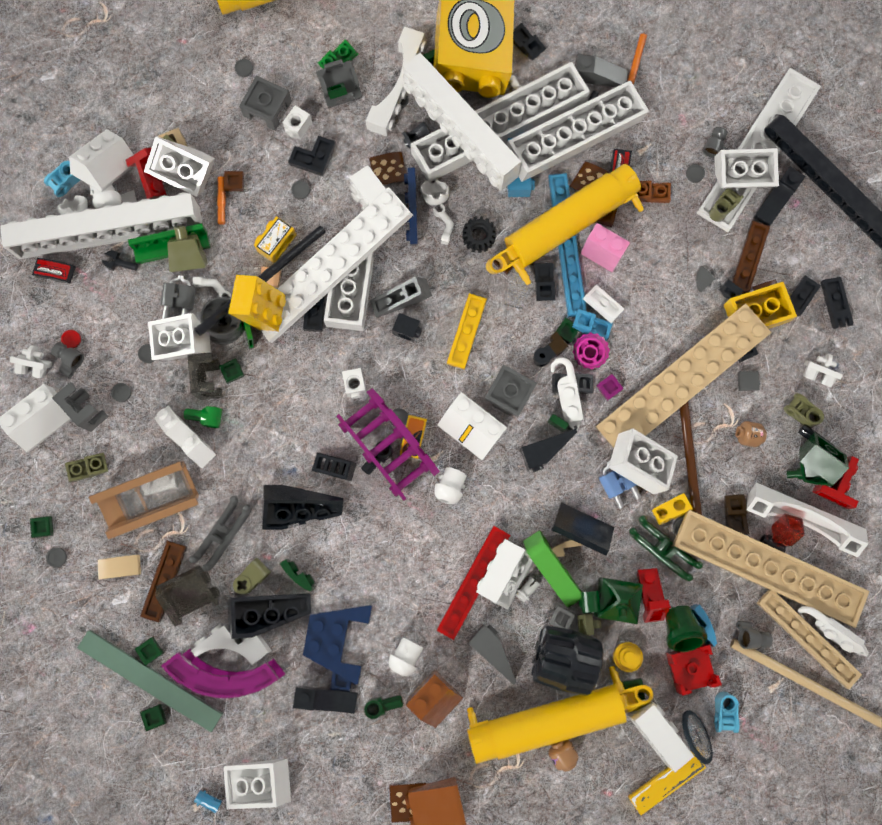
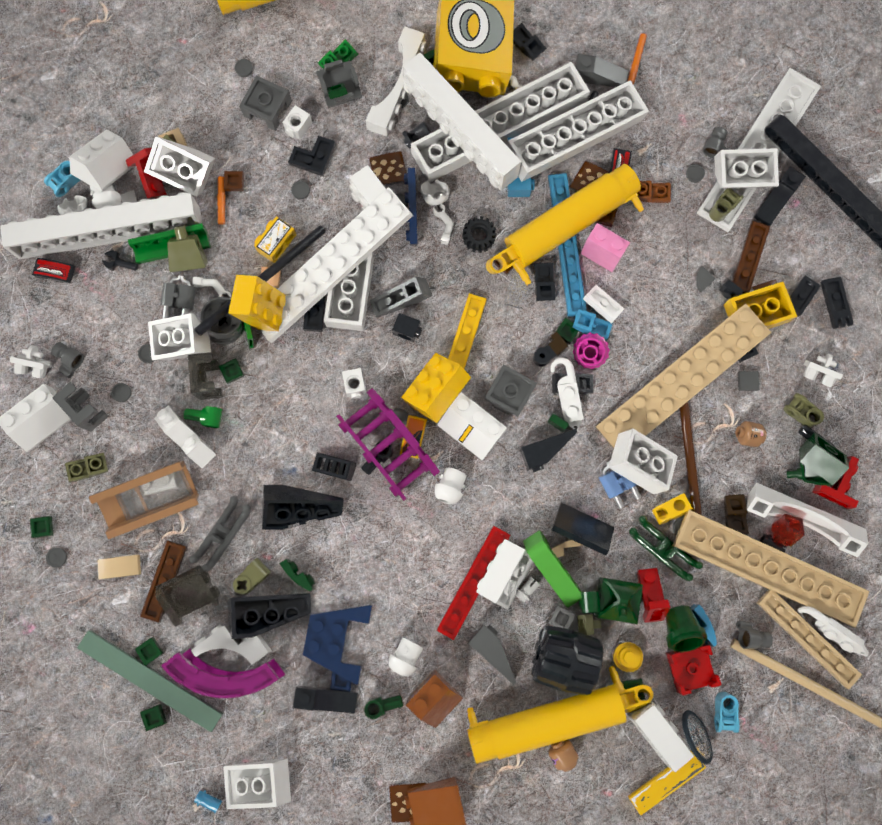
red piece [61,330,81,348] -> none
magenta plate [596,374,624,401] -> none
none -> yellow brick [401,352,471,423]

